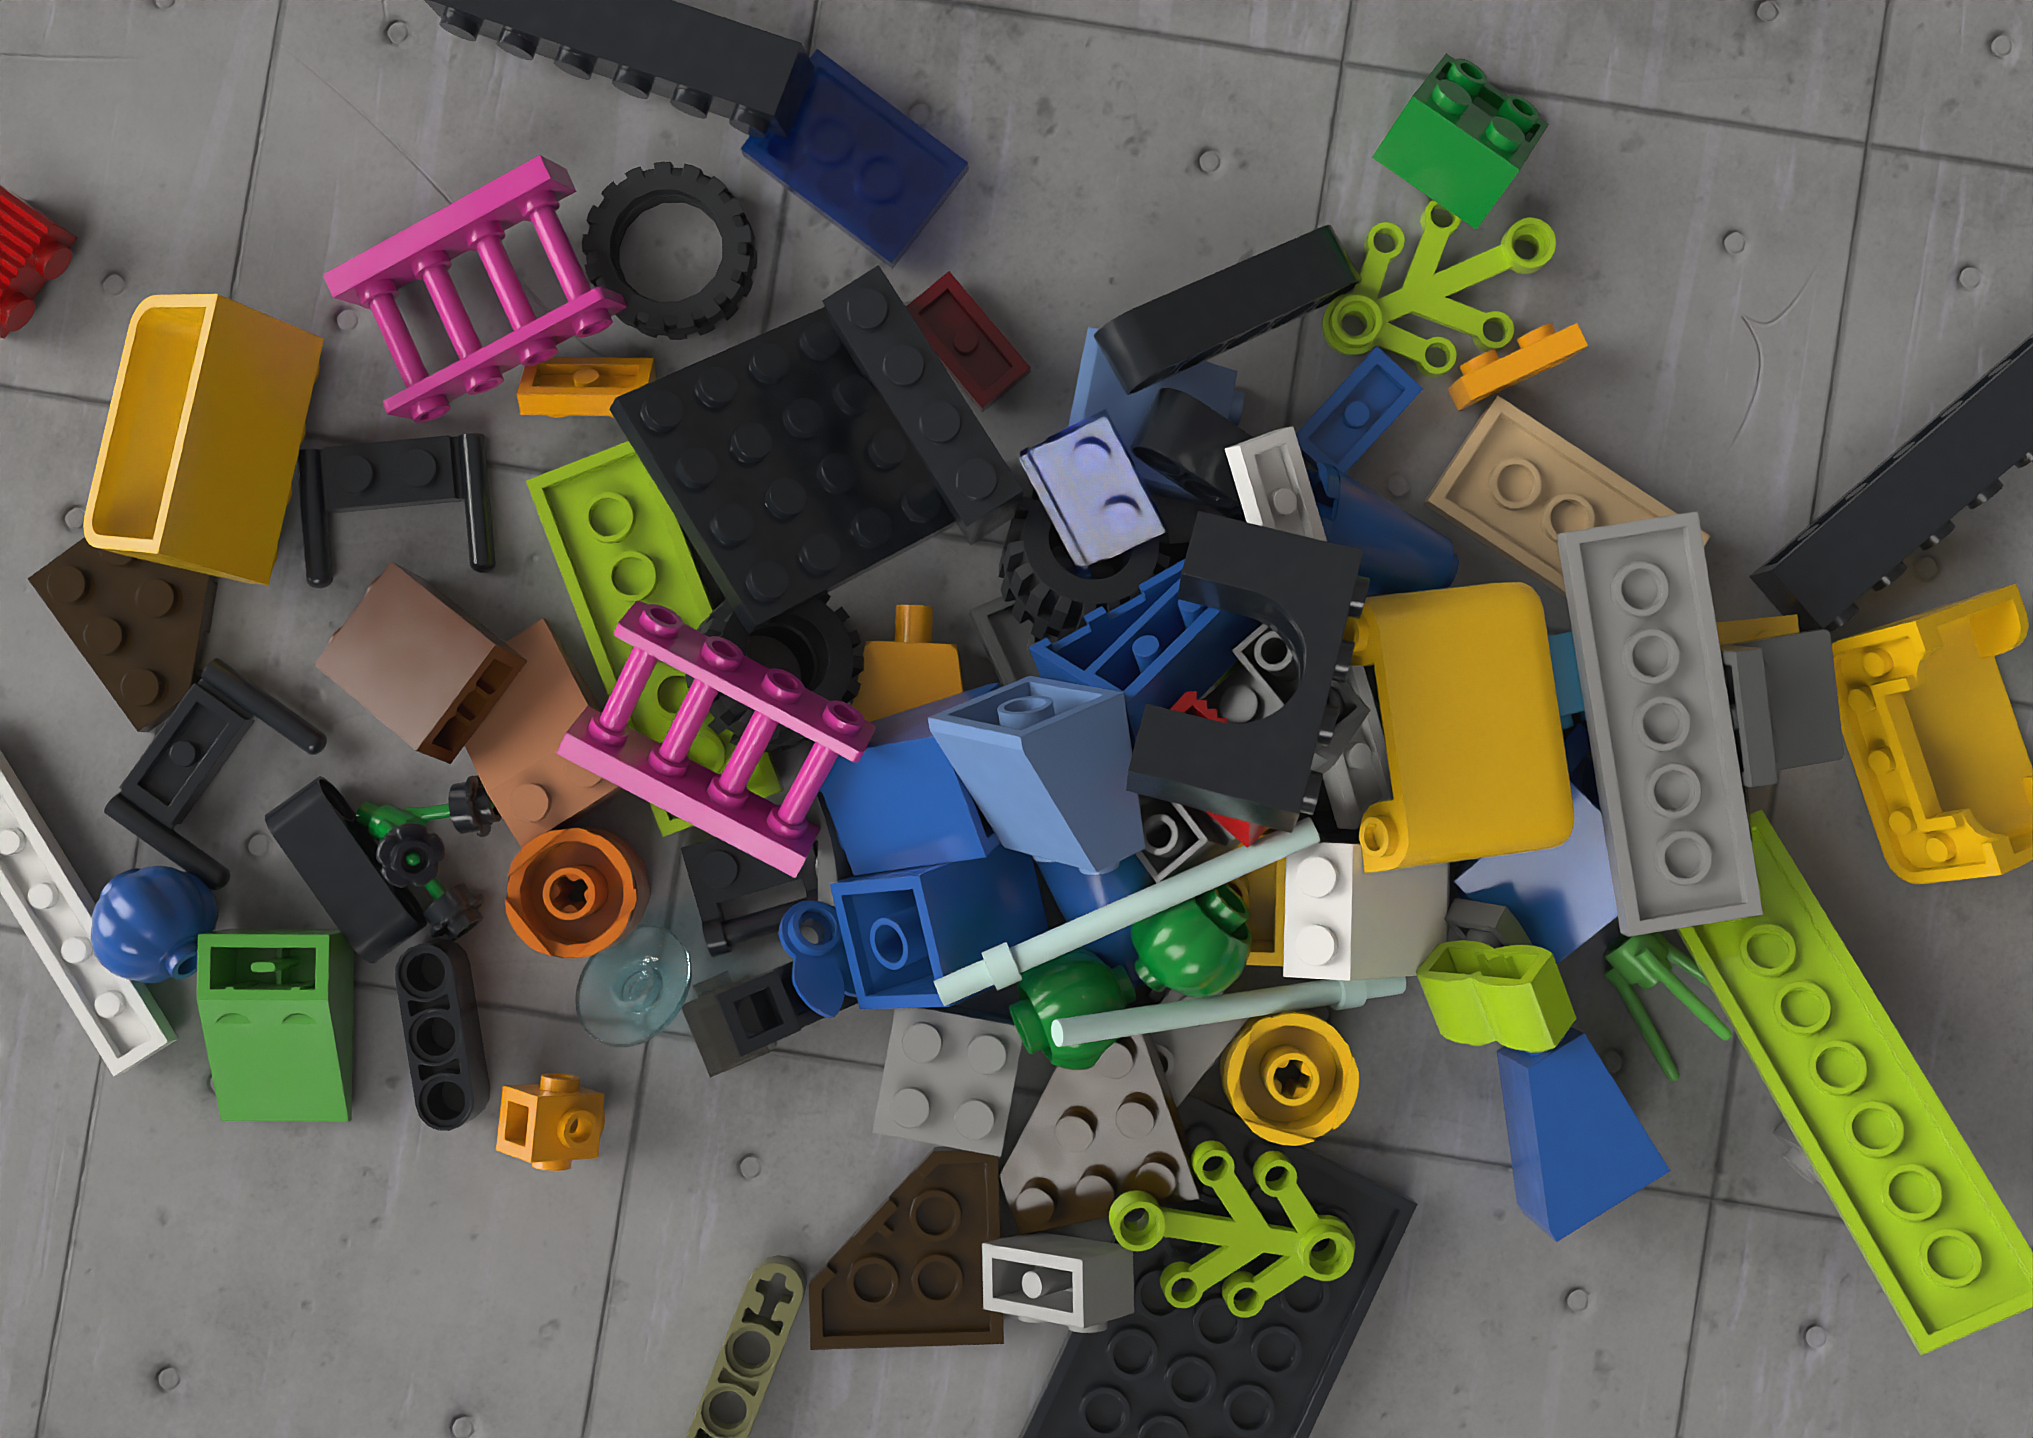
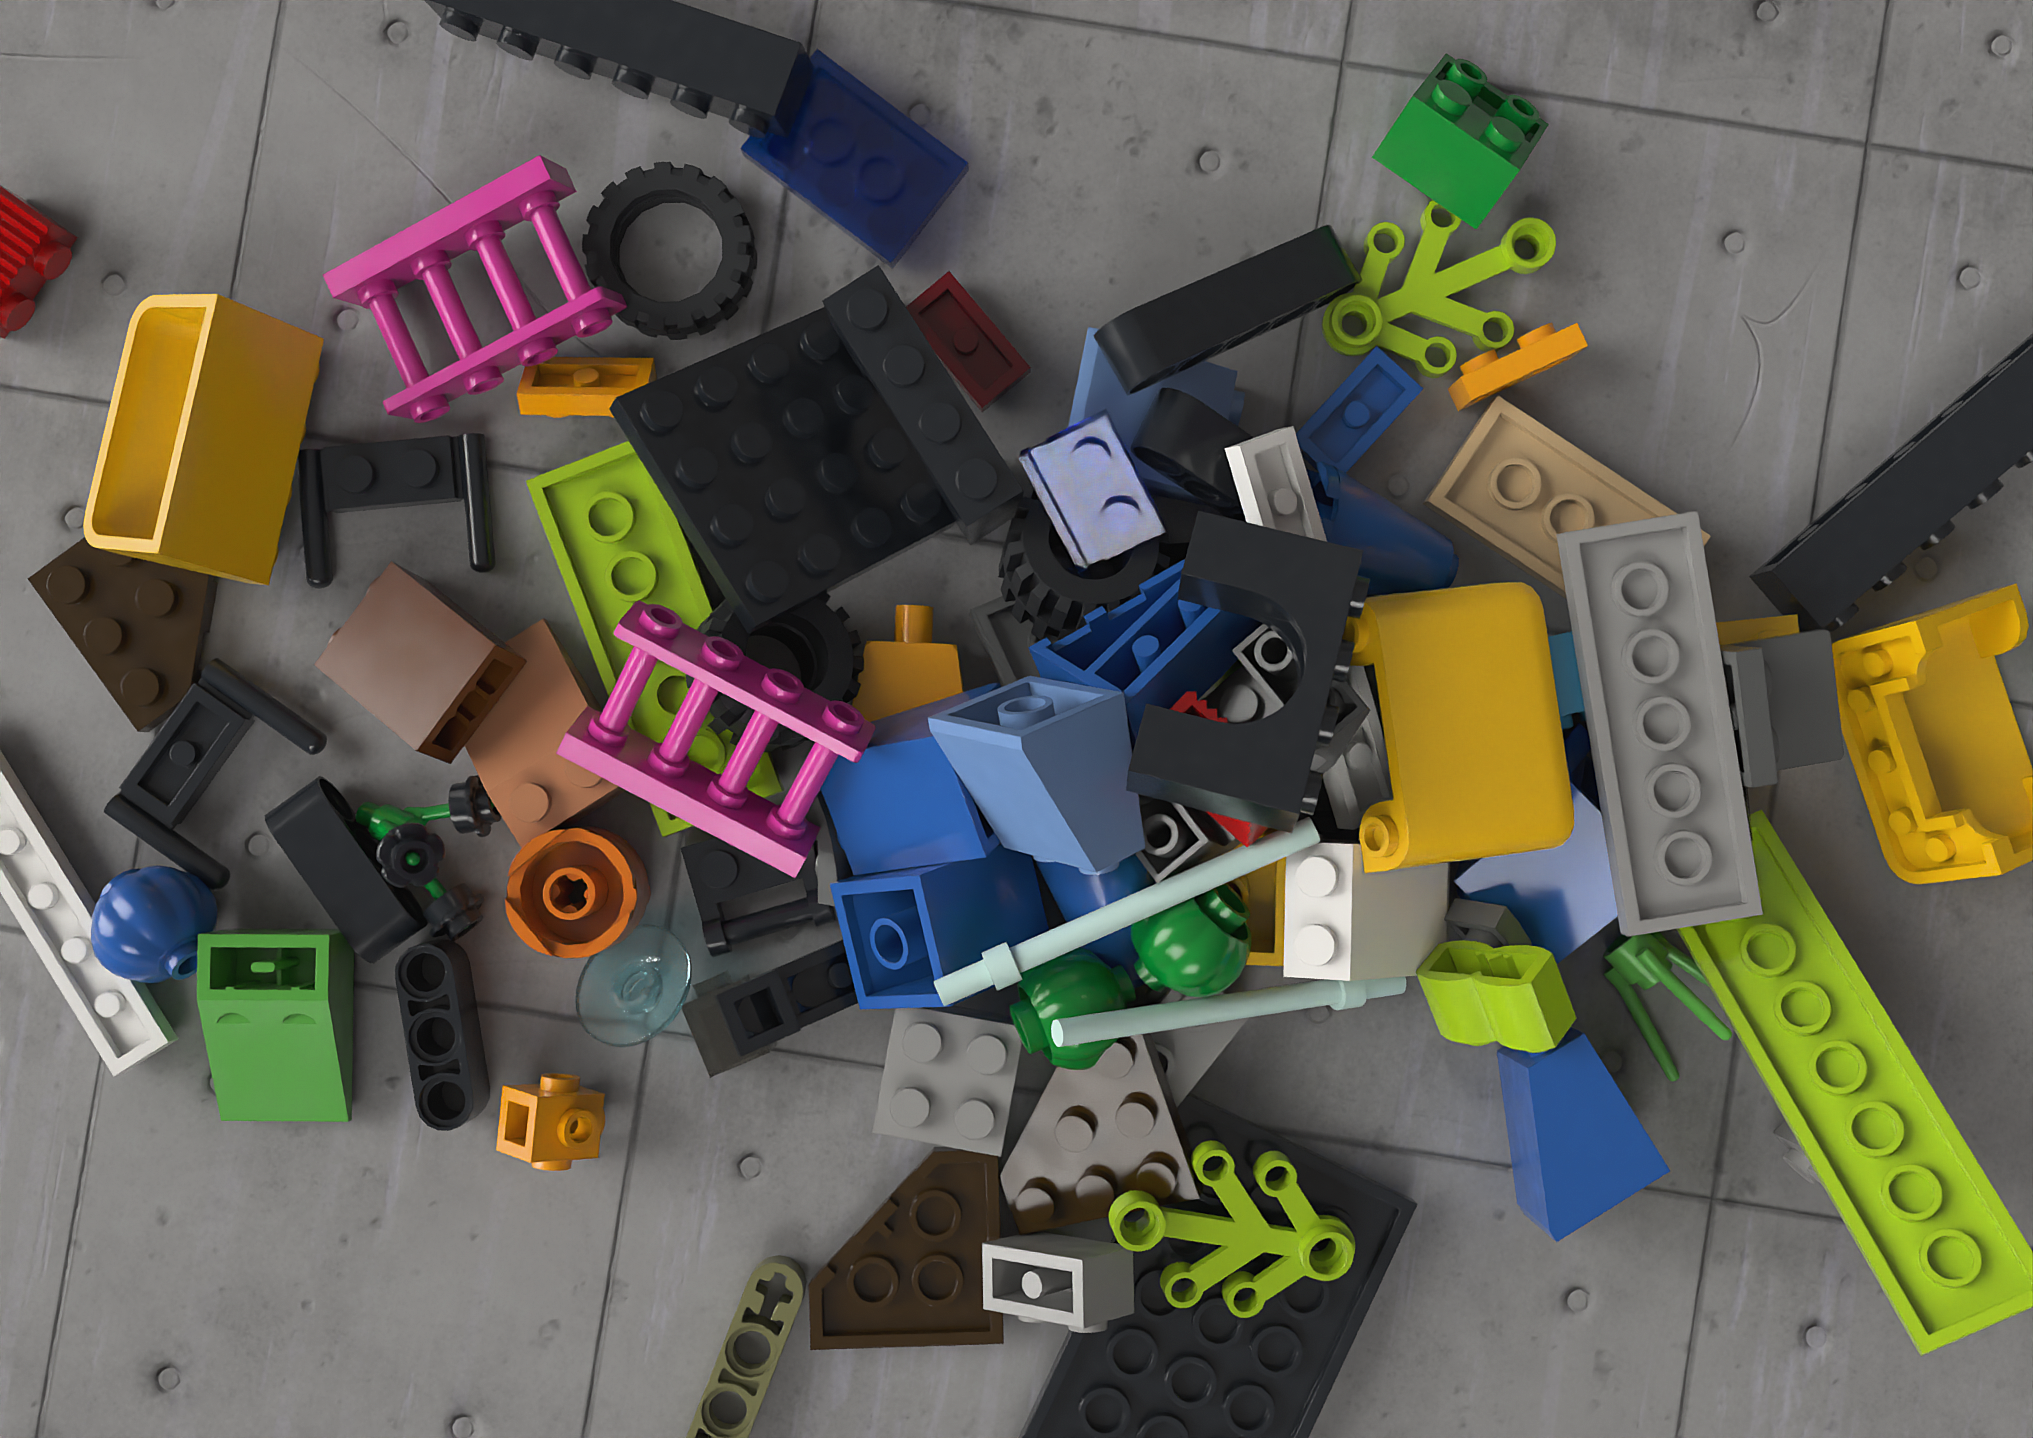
blue plate [779,900,857,1018] -> none
yellow brick [1220,1009,1359,1146] -> none

